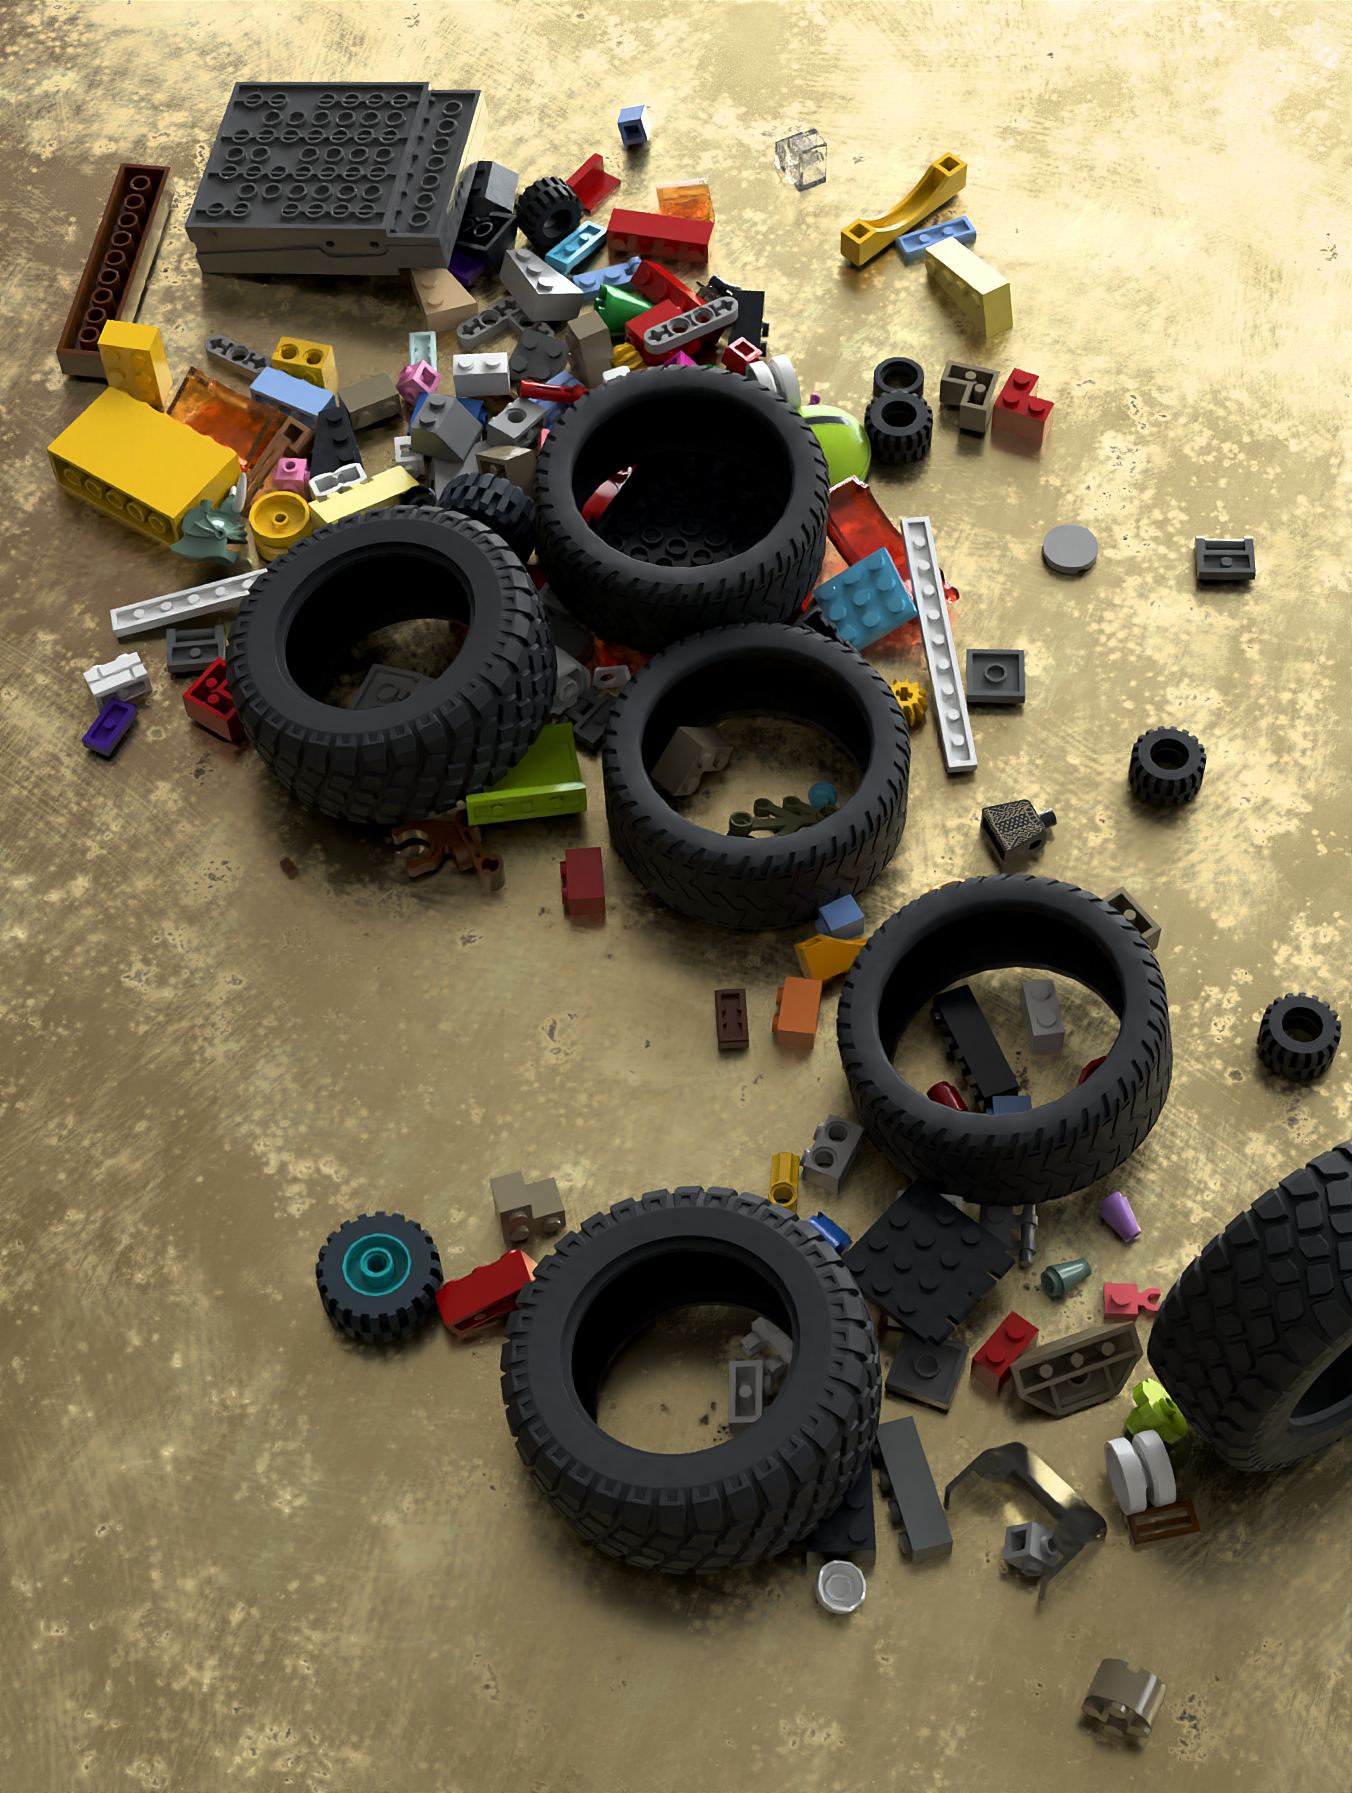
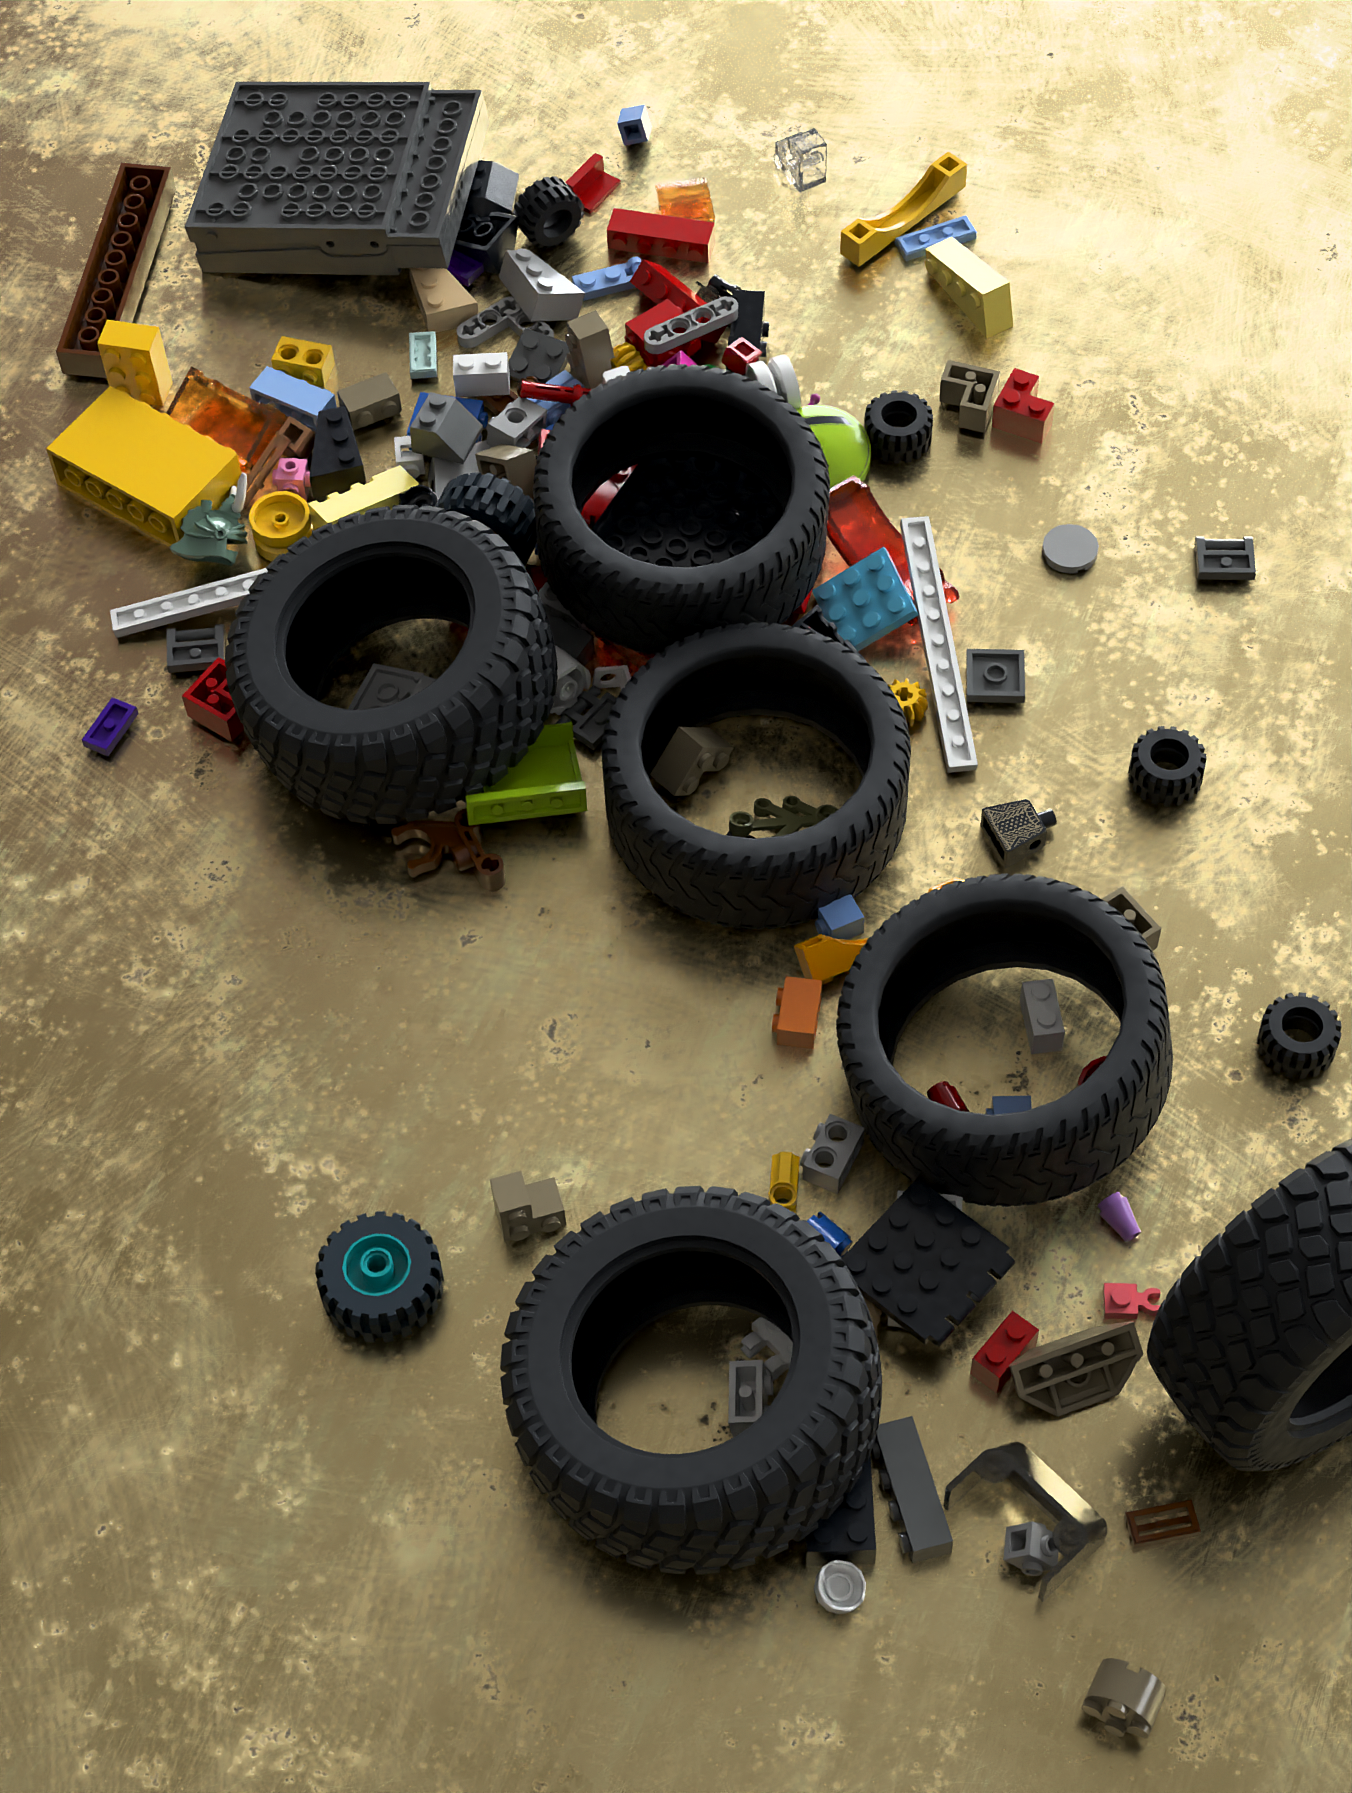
white brick [83,652,153,712] -> none
light grey beam [205,335,273,381] -> none
reddish brown piece [279,857,299,878] -> none
white brick [309,463,368,503] -> none
bright pink brick [395,360,442,406] -> none
red wedge [435,1249,538,1336] -> none
medium azure hinge [545,221,607,277] -> none
red brick [560,847,606,916] -> none
green cone [593,284,656,337] -> none
reddish brown plate [714,988,749,1049] -> none
medium azure plate [808,781,837,808] -> none
black tyre [873,357,924,399] -> none
dark grey plate [884,1330,970,1410] -> none
black brick [930,984,1019,1113] -> none
dark grey plate [979,1205,1038,1267] -> none
sand green cone [1040,1258,1091,1297] -> none
white wheel [1104,1429,1176,1515] -> none
lime plant [1125,1378,1188,1444] -> none

